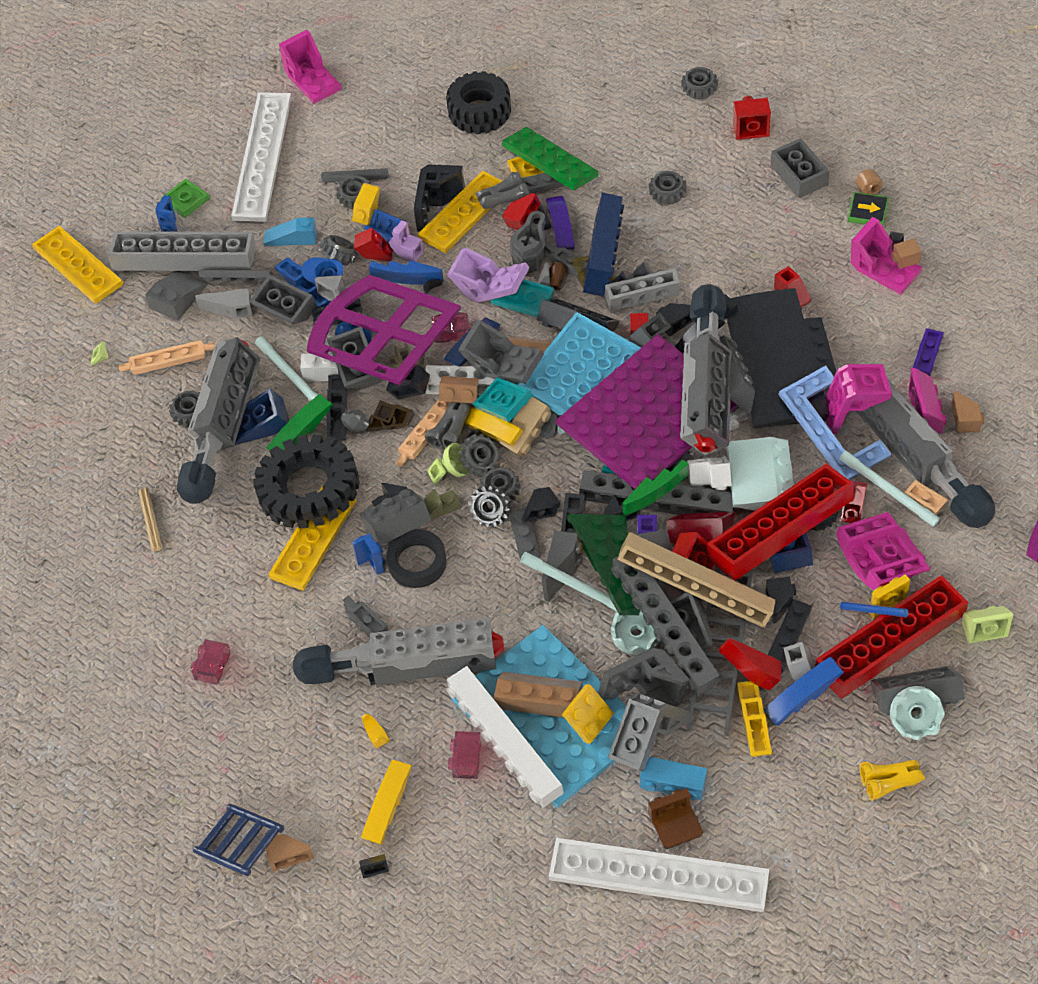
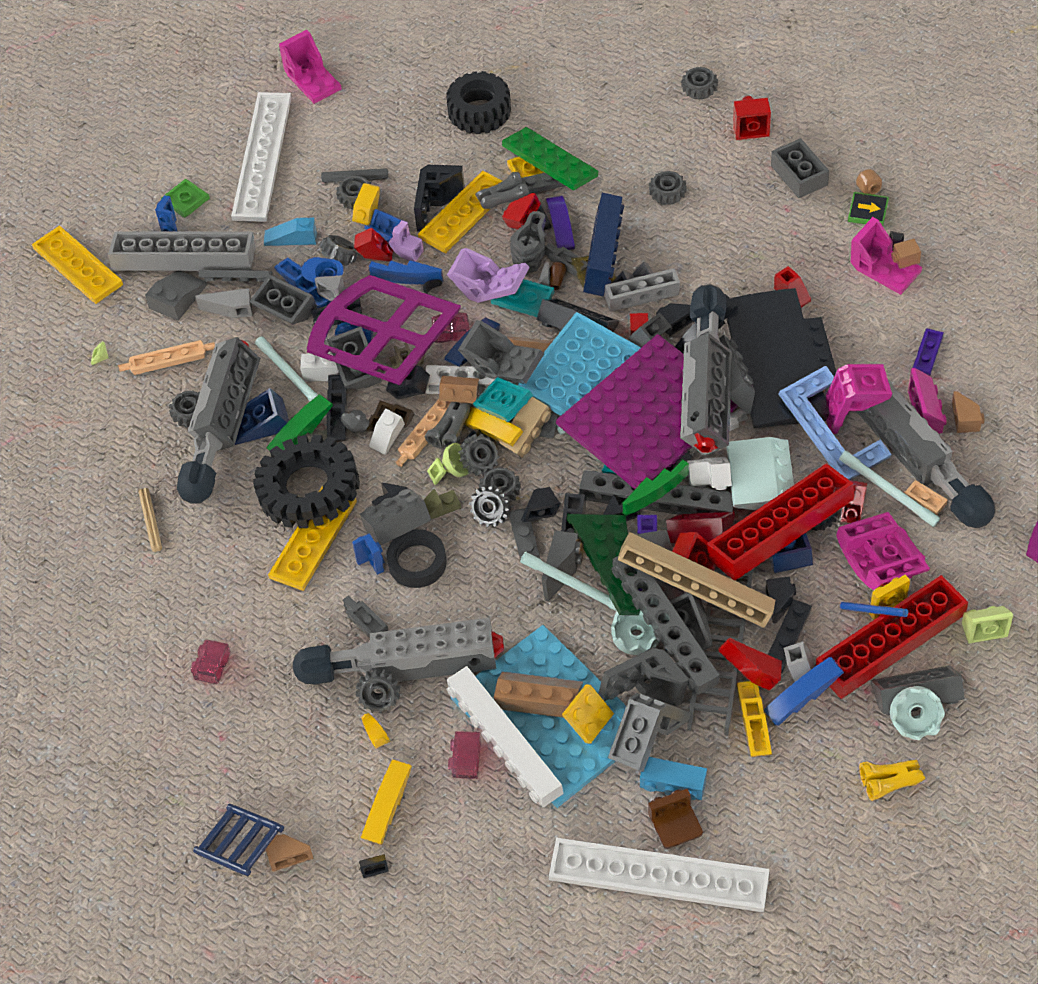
none -> dark grey gear [355,669,400,714]
none -> white slope [369,409,405,456]

